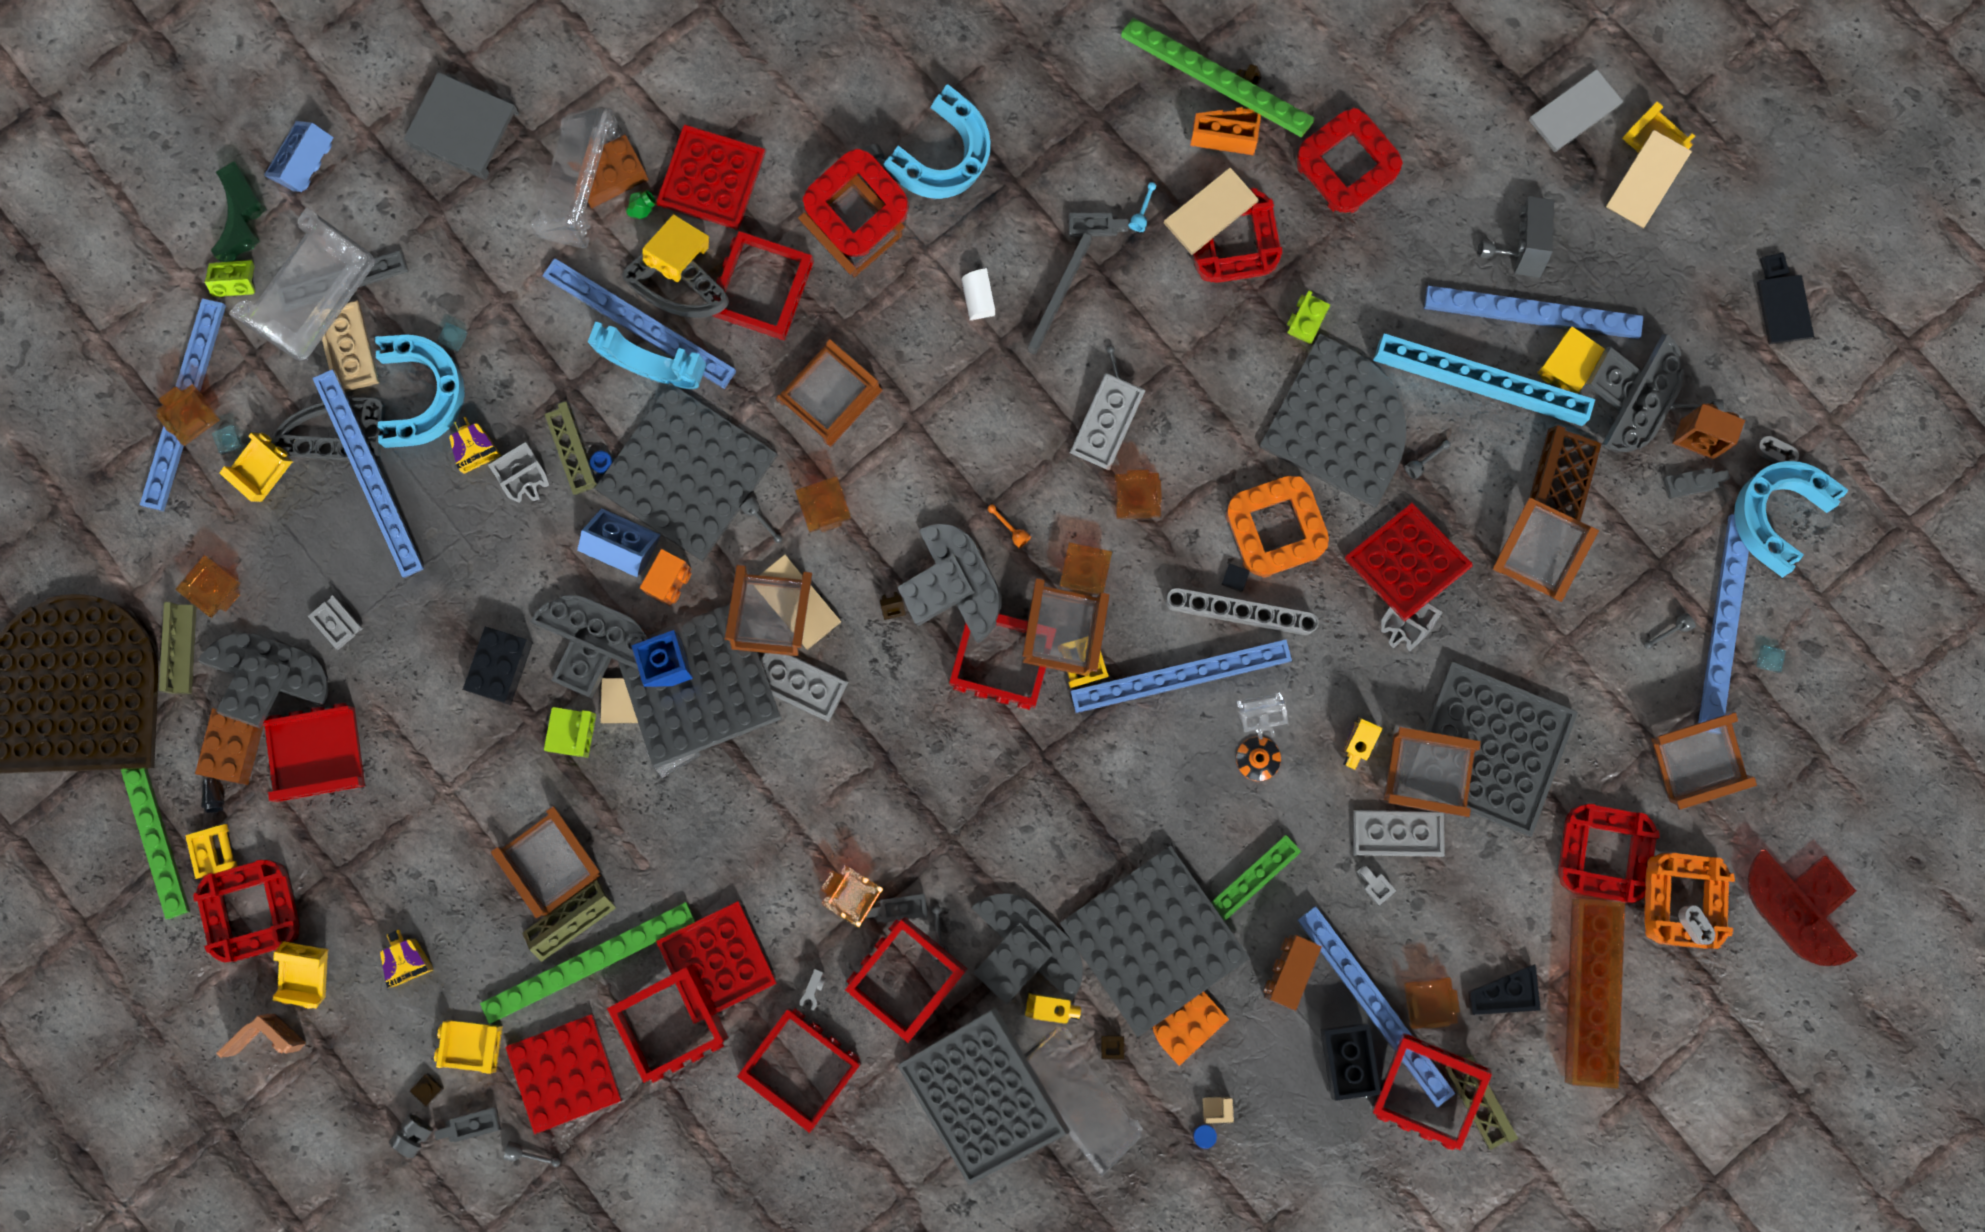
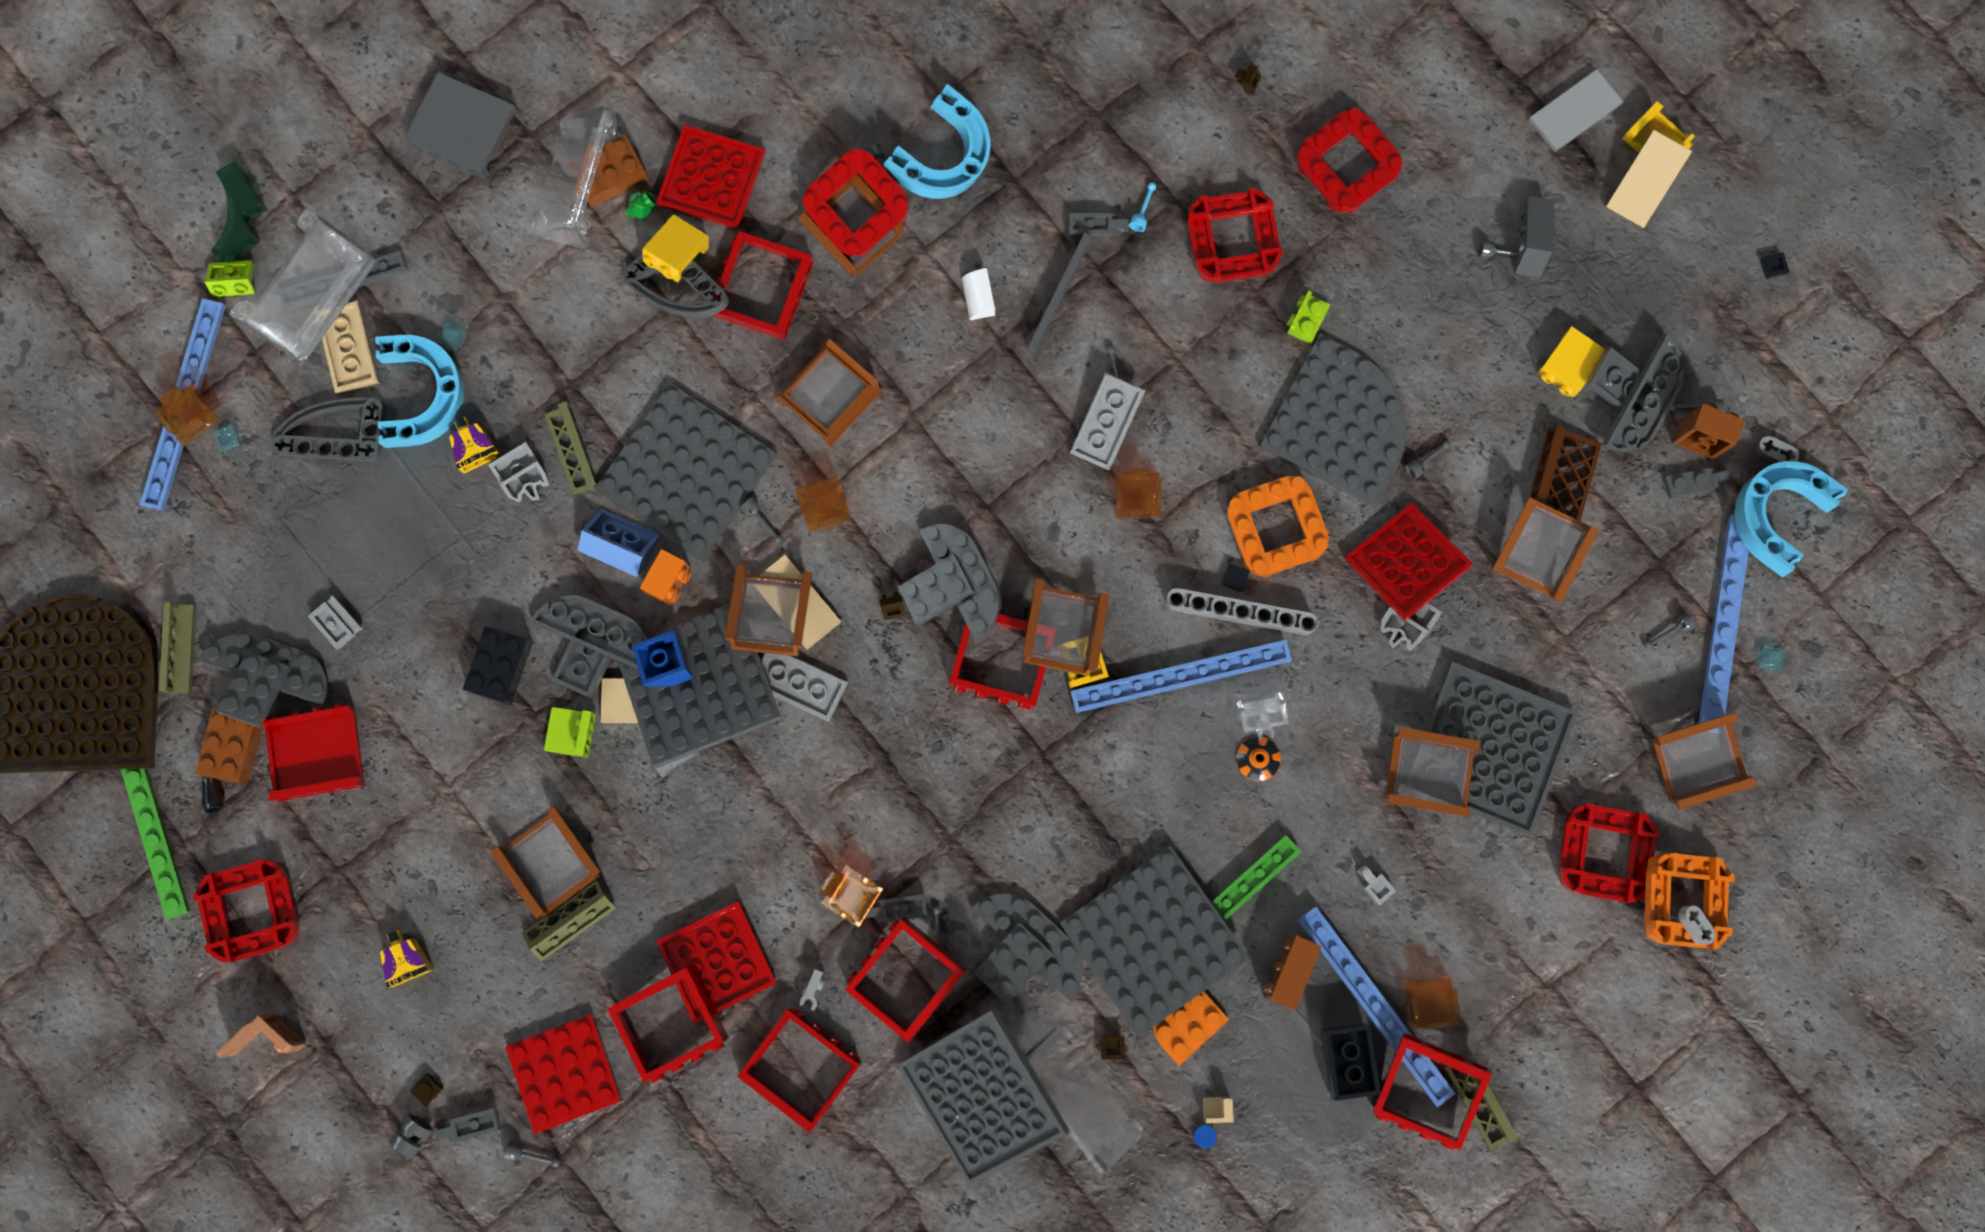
clear orange panel [175,555,241,618] -> none
yellow plate [185,824,238,879] -> none
yellow panel [219,432,293,502] -> none
medium blue slope [264,121,334,192] -> none
yellow panel [273,942,328,1008] -> none
medium blue plate [312,369,425,578] -> none
yellow panel [434,1020,503,1074] -> none
bright green plate [480,902,696,1024] -> none
medium blue plate [543,258,736,389] -> none
medium azure piece [588,321,706,389] -> none
blue tile [590,451,613,474] -> none
orange hinge [988,504,1031,549] -> none
yellow torso [1025,993,1081,1024] -> none
clear orange panel [1060,542,1112,596] -> none
bright green plate [1121,18,1314,138] -> none
tan tile [1164,168,1258,255] -> none
orange wedge [1190,107,1261,155] -> none
yellow torso [1343,716,1383,770] -> none
light grey tile [1353,810,1445,857] -> none
medium azure brick [1373,333,1595,426] -> none
medium blue plate [1424,286,1643,339] -> none
black wing [1468,964,1541,1015] -> none
clear orange brick [1565,899,1625,1089] -> none
clear red plate [1748,849,1858,966] -> none
black tile [1757,275,1814,345] -> none

